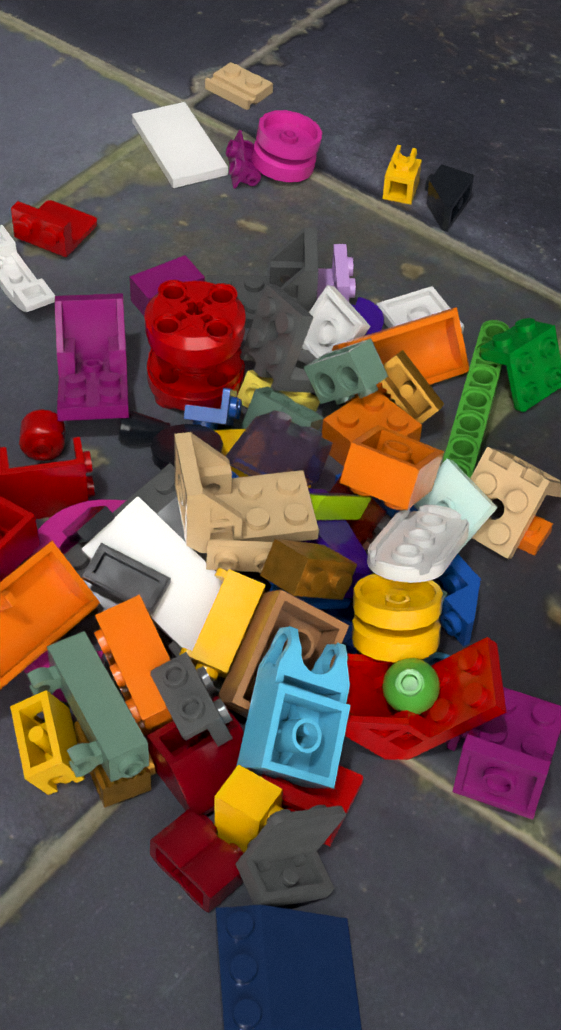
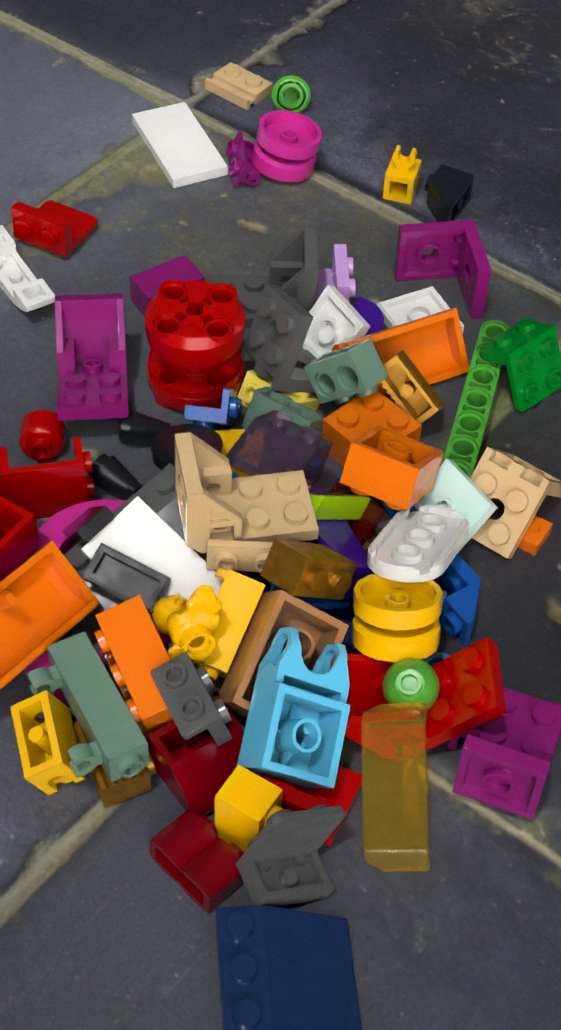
none -> black cone [88,454,143,500]
none -> yellow animal [151,585,222,664]
none -> bright green brick [271,75,311,113]
none -> clear yellow piece [361,703,431,872]
none -> magenta bracket [394,220,491,319]

